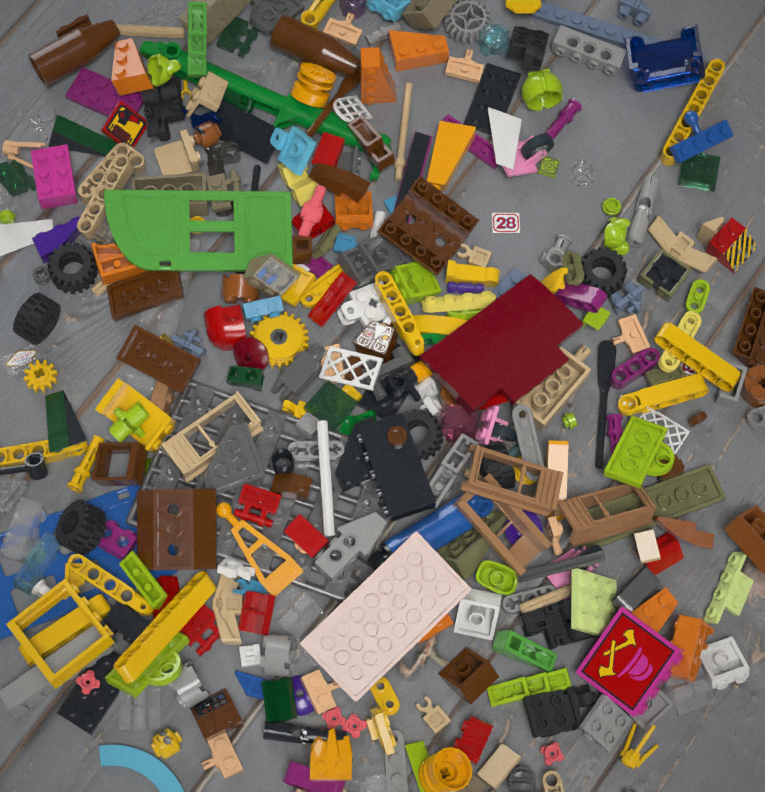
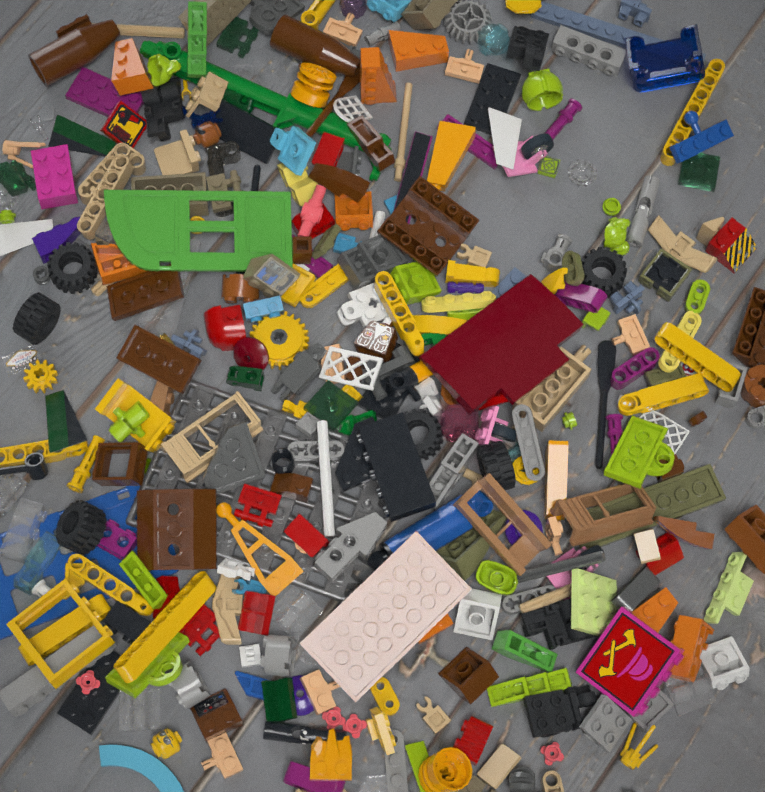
red plate [307,272,357,327] -> none
reddish brown tile [387,426,407,447] -> none
medium nougat piece [460,444,564,517] -> none
sticker [492,213,520,233] -> none

